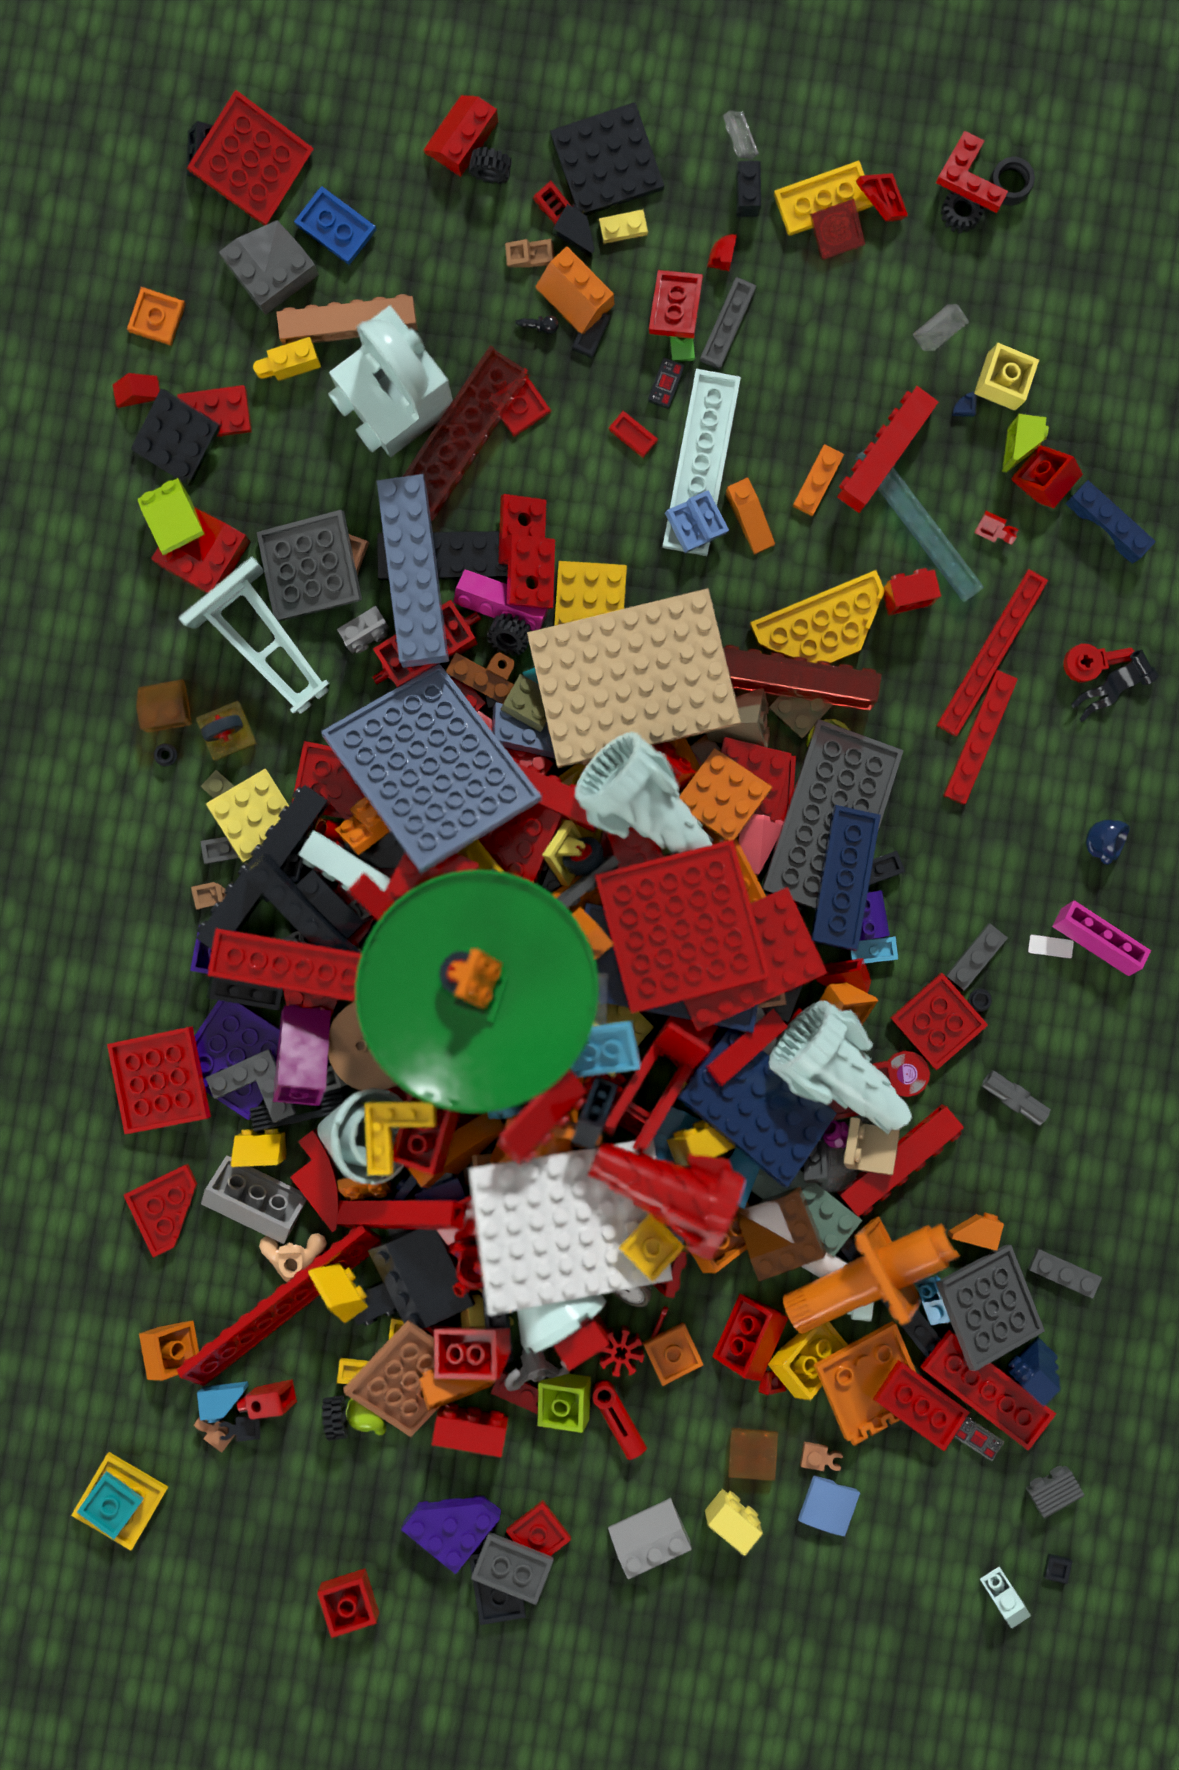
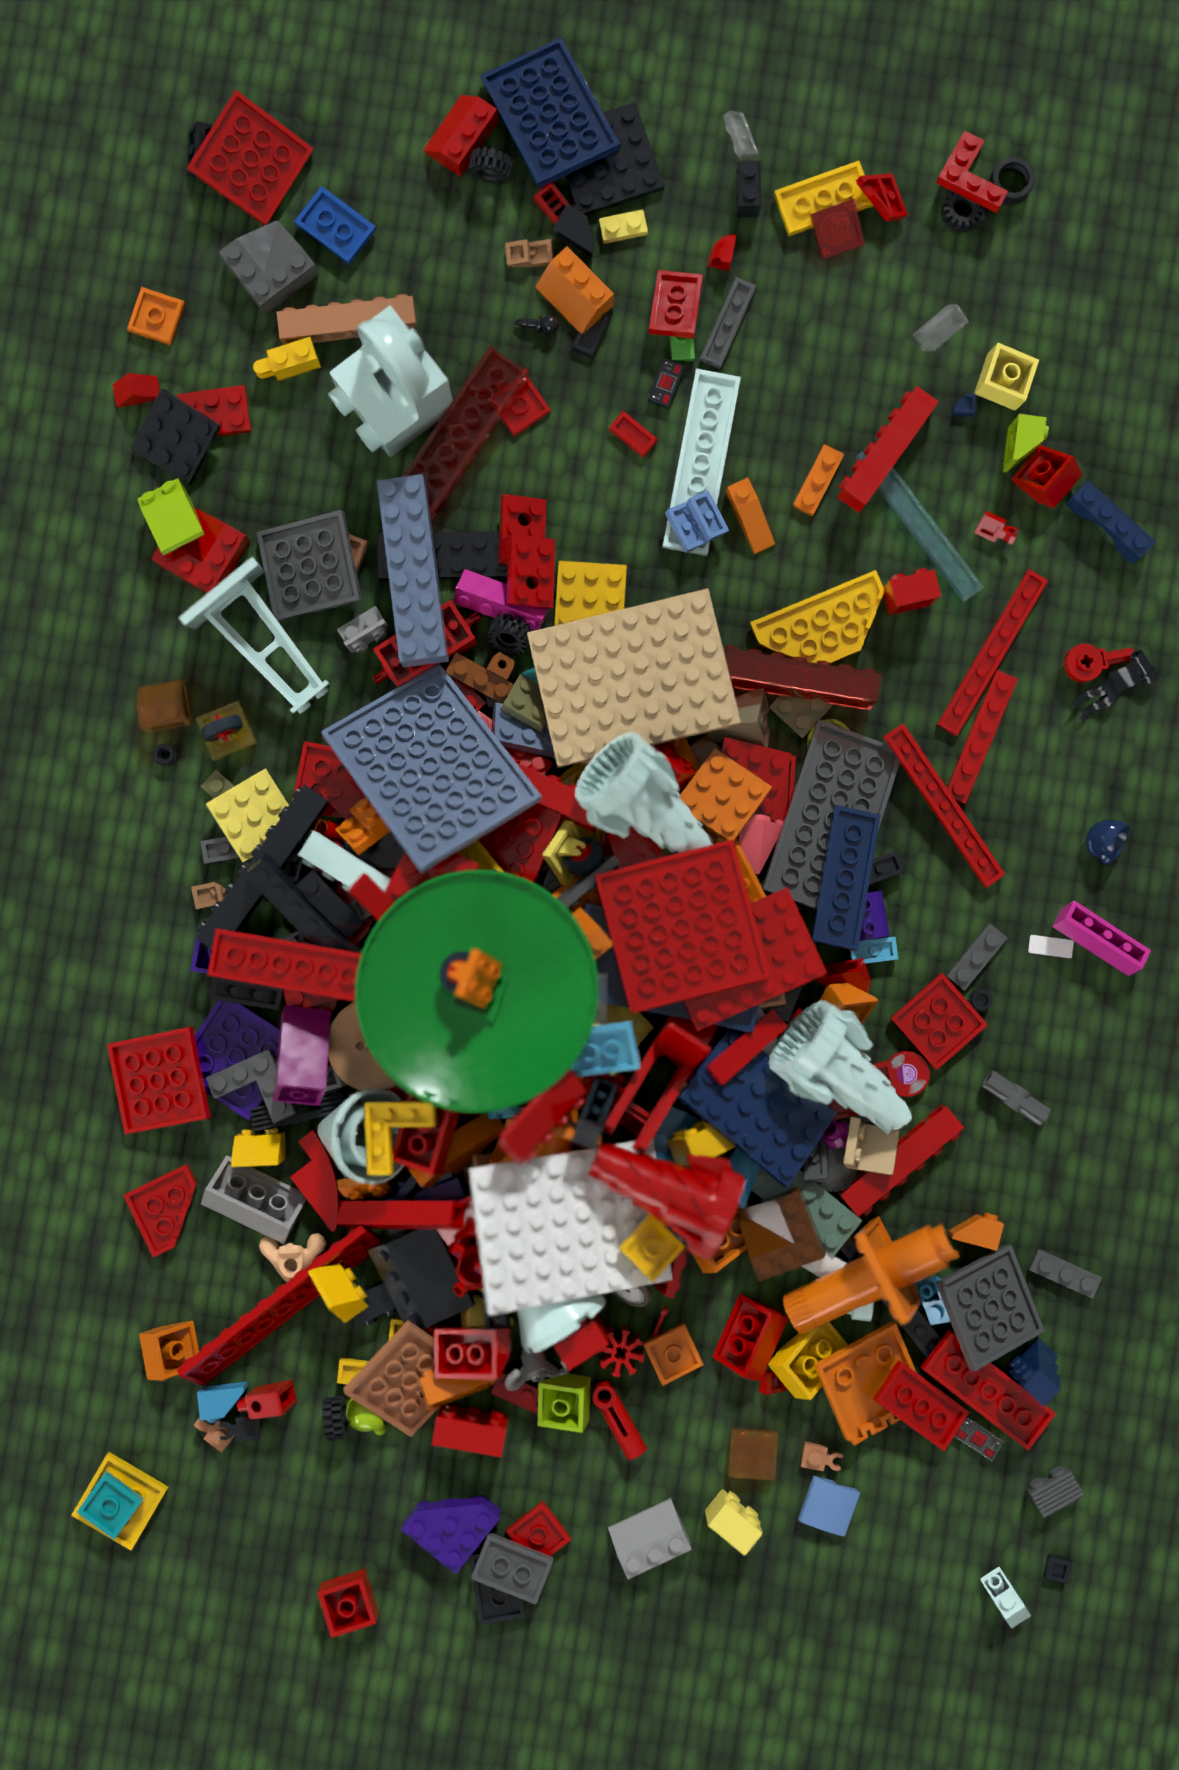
none -> dark blue plate [480,37,620,188]
none -> red plate [883,723,1005,887]

